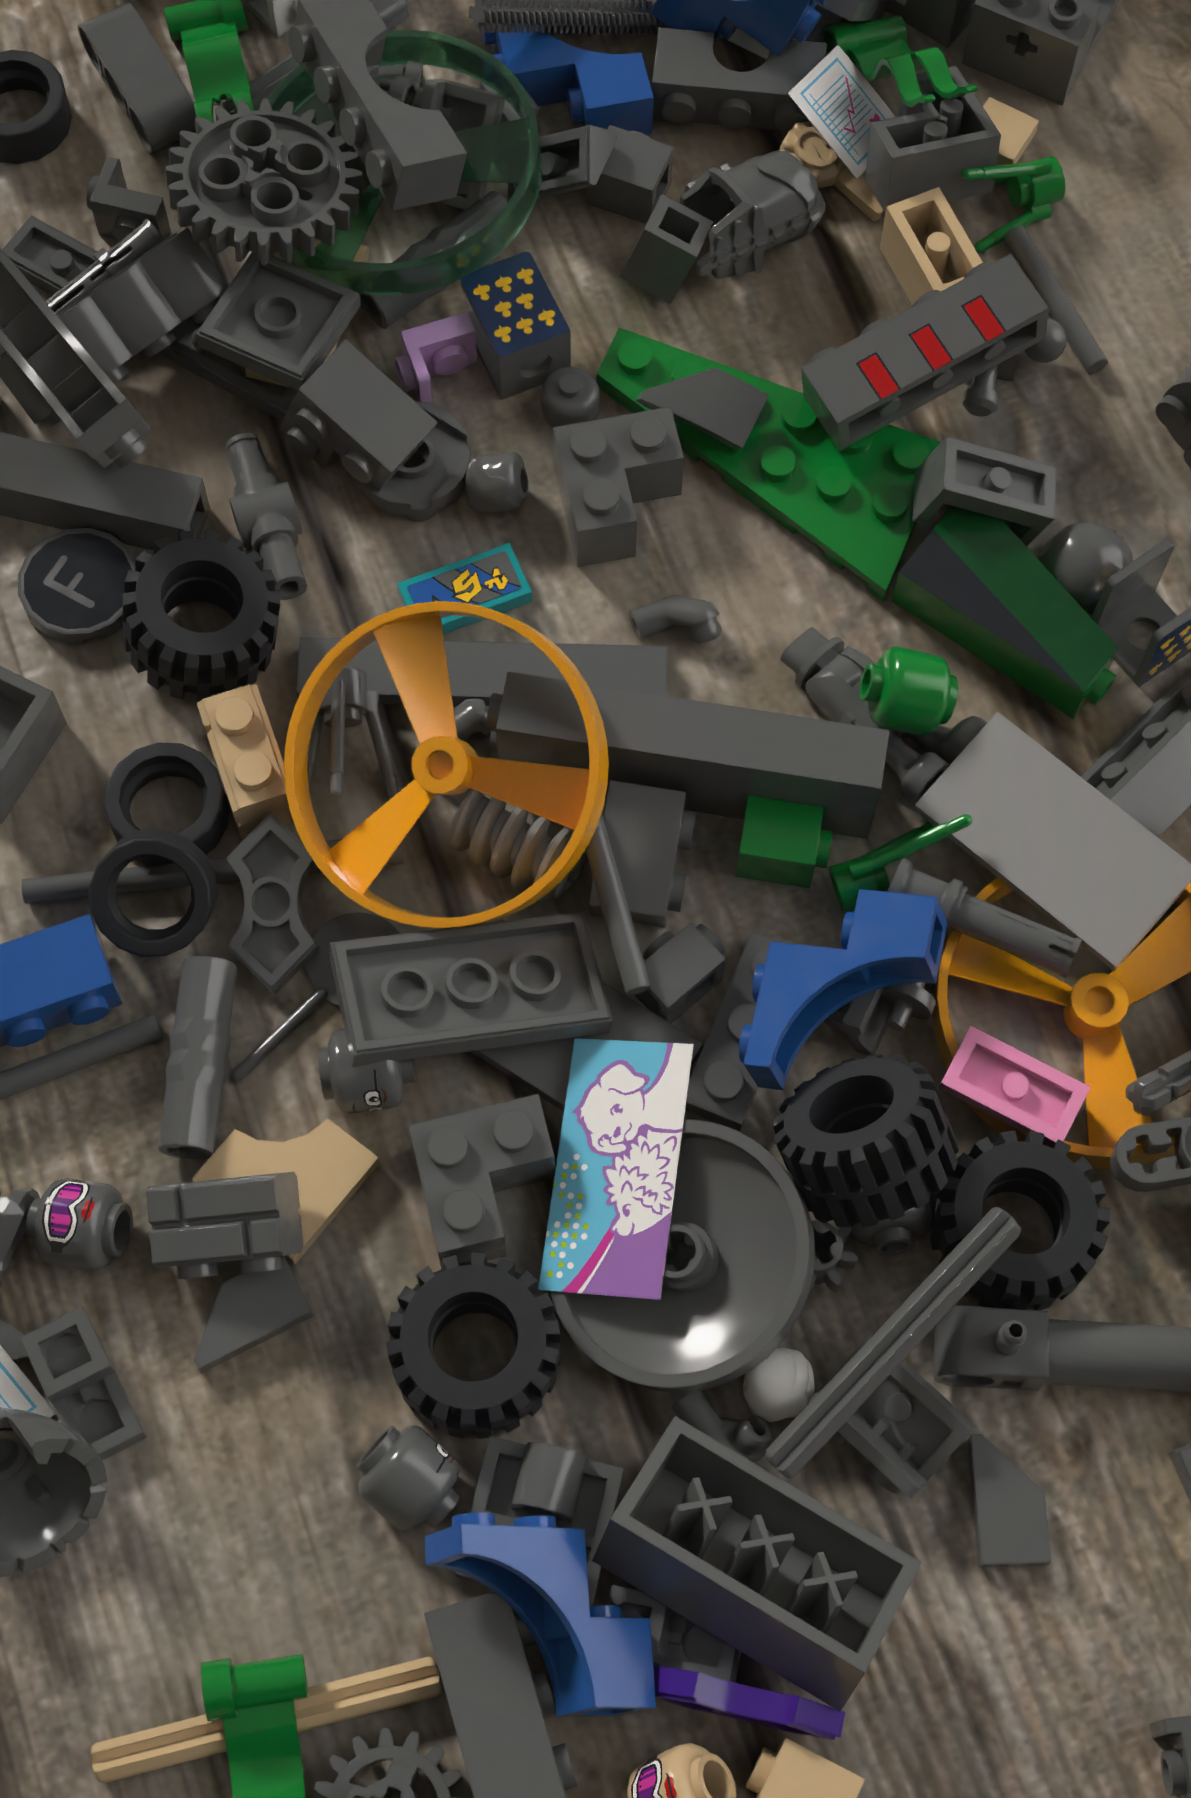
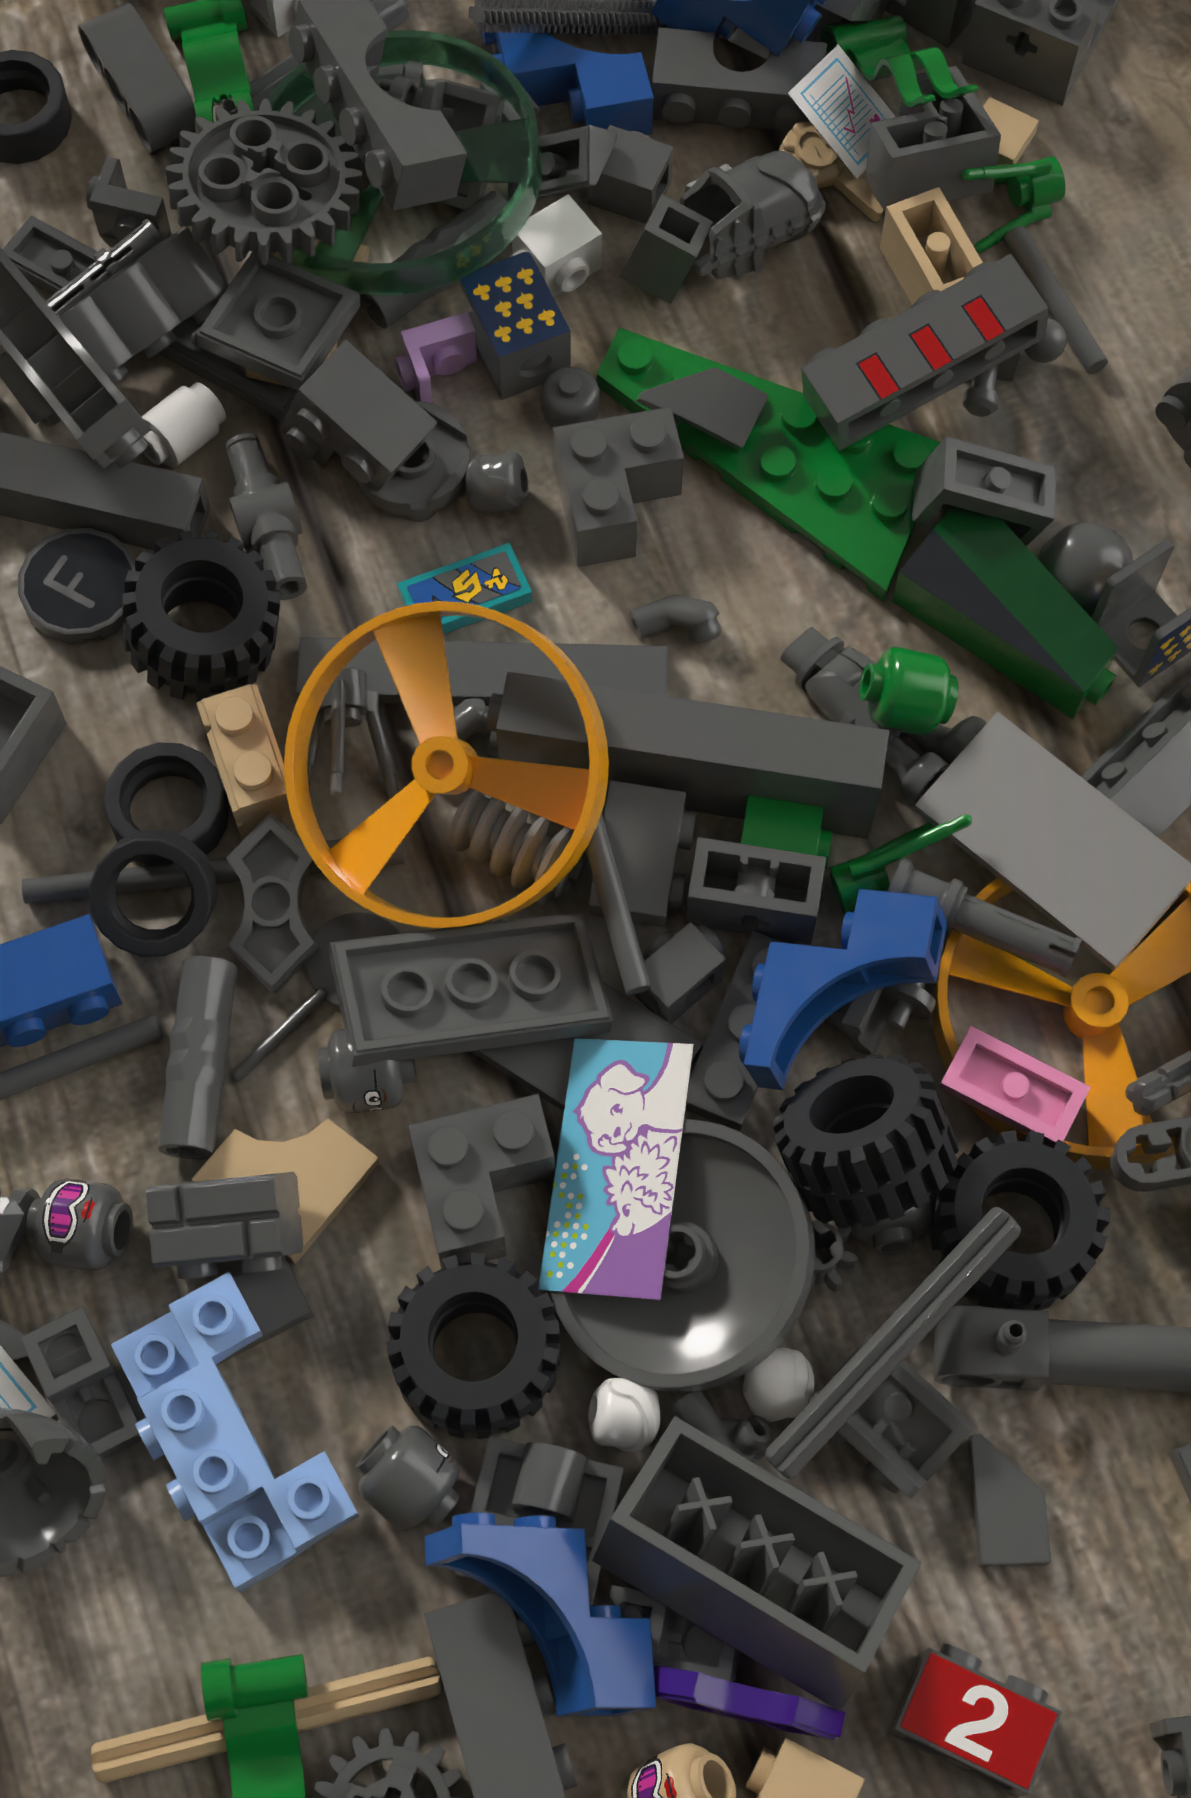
none -> light blue bracket [111,1272,359,1593]
none -> white brick [142,382,226,468]
none -> white brick [510,194,602,297]
none -> white piece [588,1378,660,1453]
none -> dark grey brick [685,837,826,944]
none -> red brick [887,1643,1062,1798]

